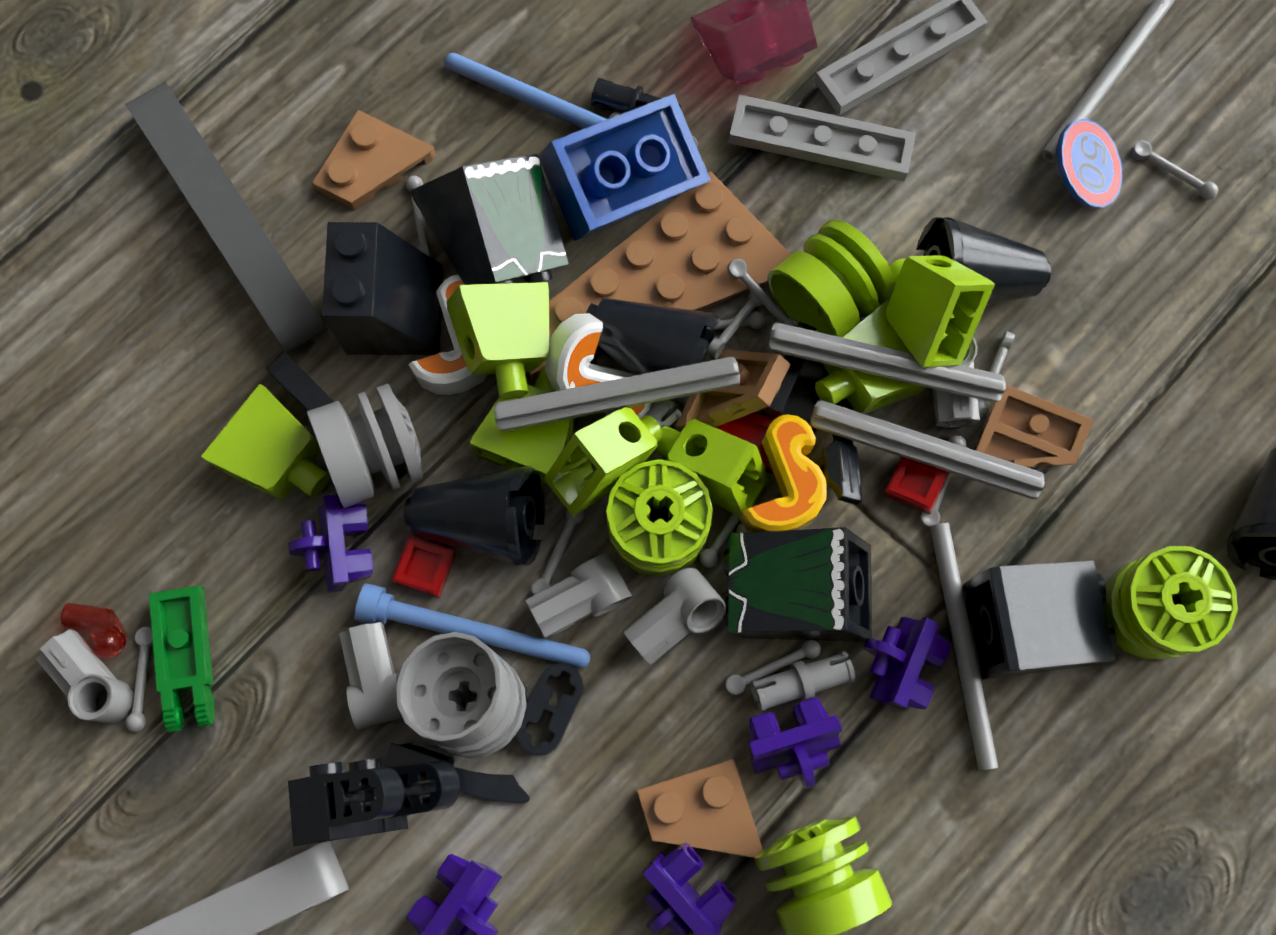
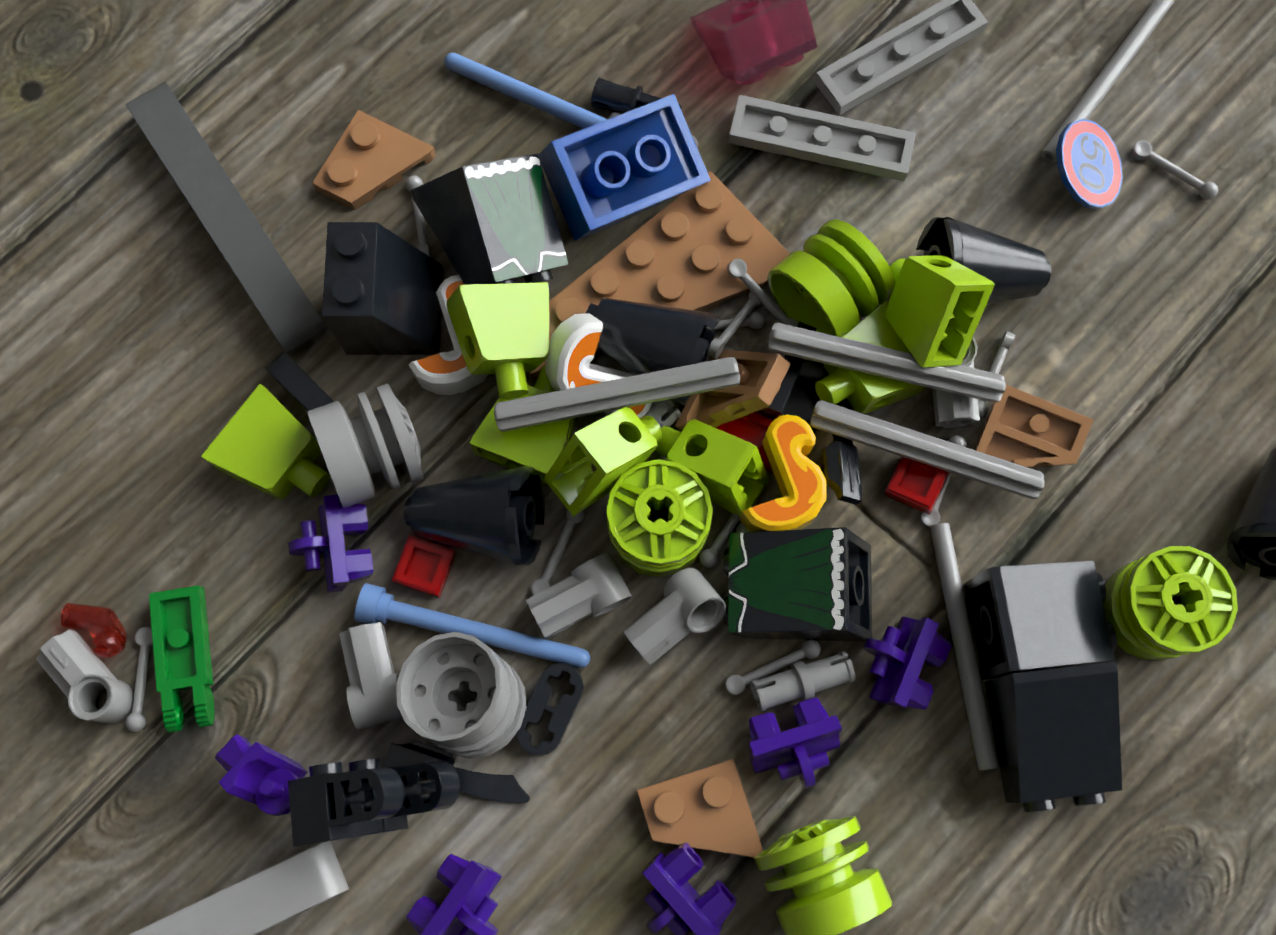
none -> dark purple hips [215,734,308,816]
none -> black slope [984,661,1122,812]

